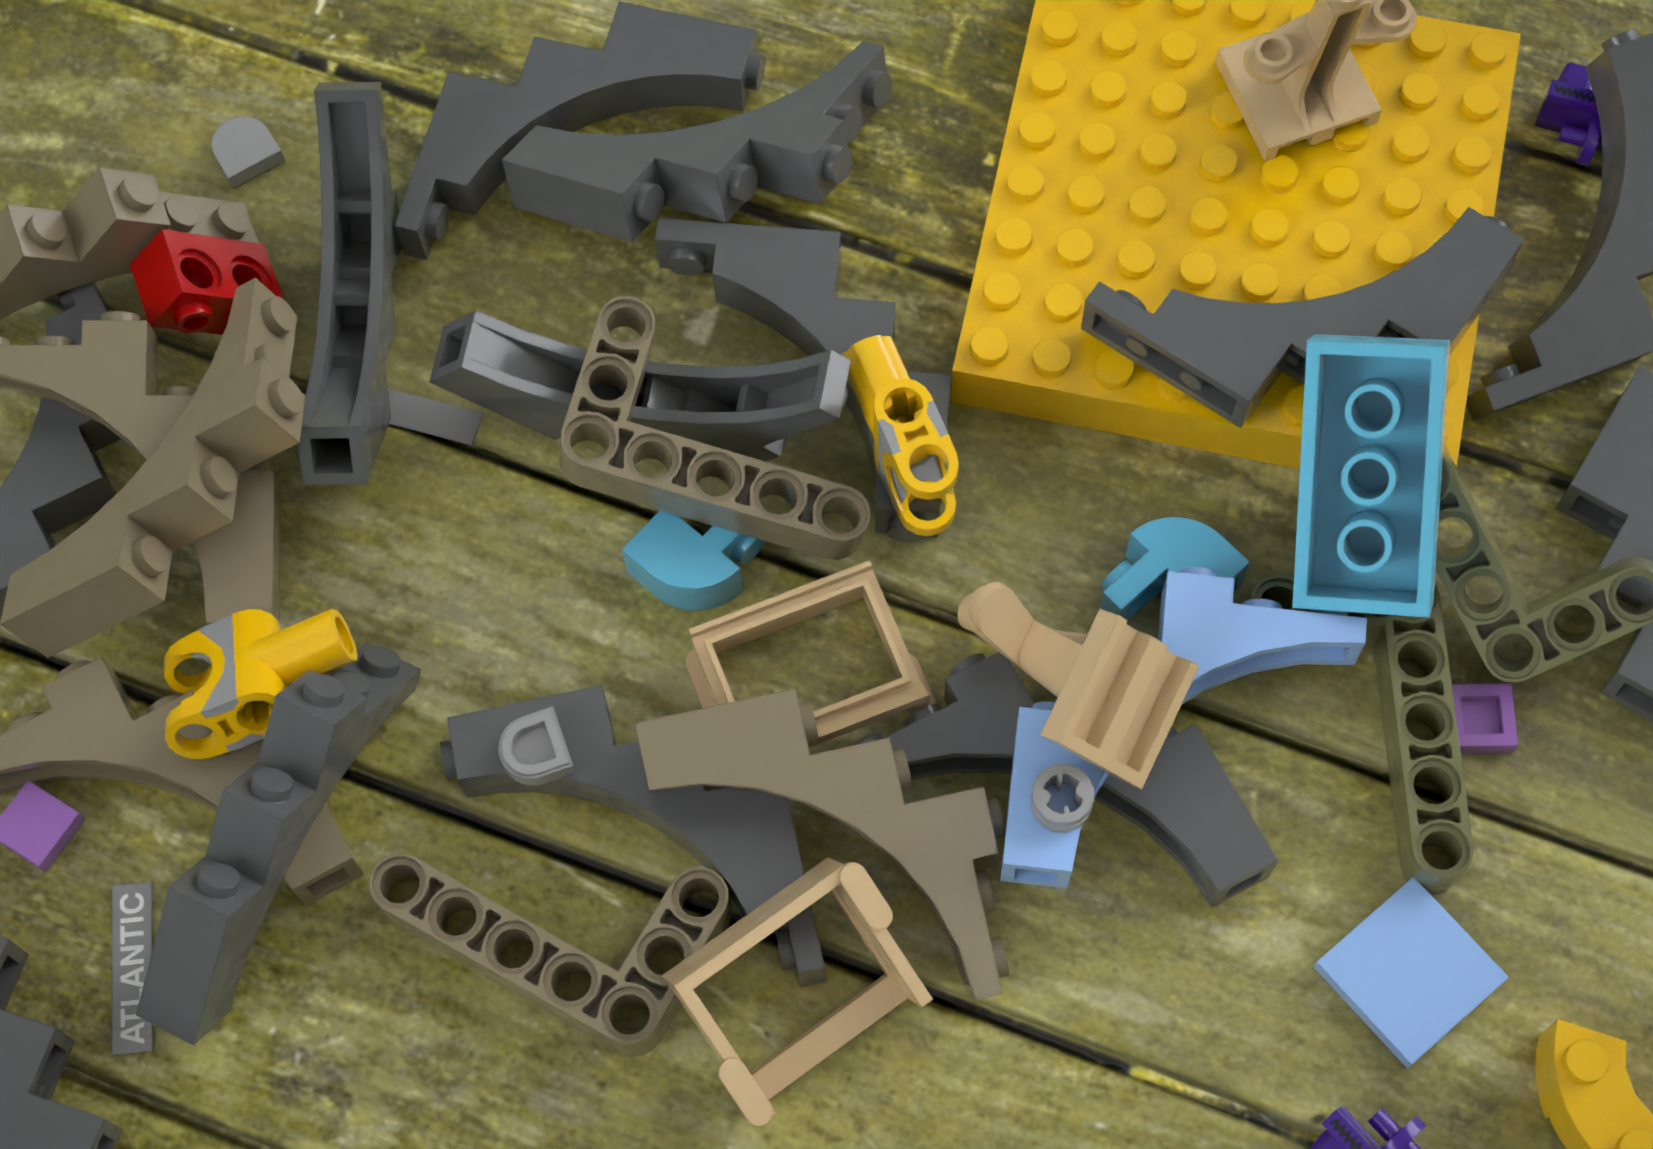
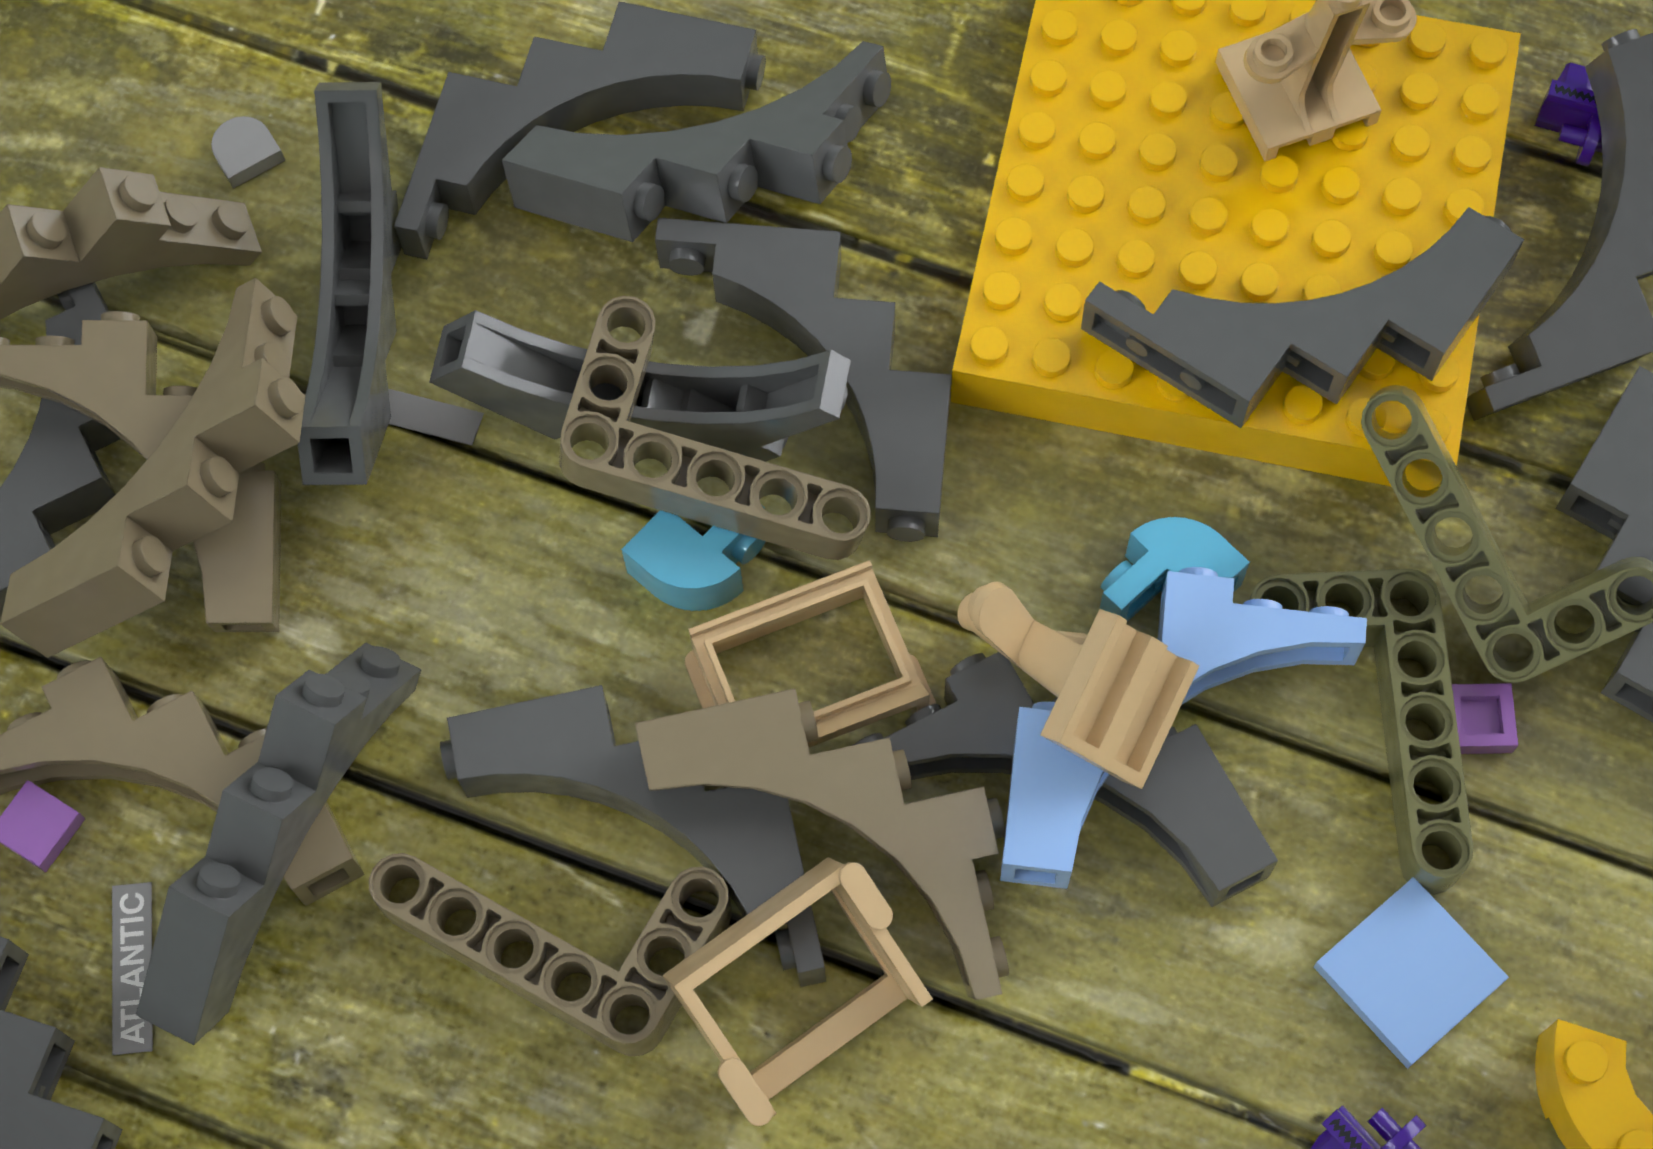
red brick [129,229,283,335] -> none
yellow connector [164,608,358,760] -> none
light grey tile [498,706,576,785] -> none
yellow connector [842,335,959,536] -> none
light grey bush [1031,764,1094,833] -> none
medium azure brick [1292,334,1450,618] -> none

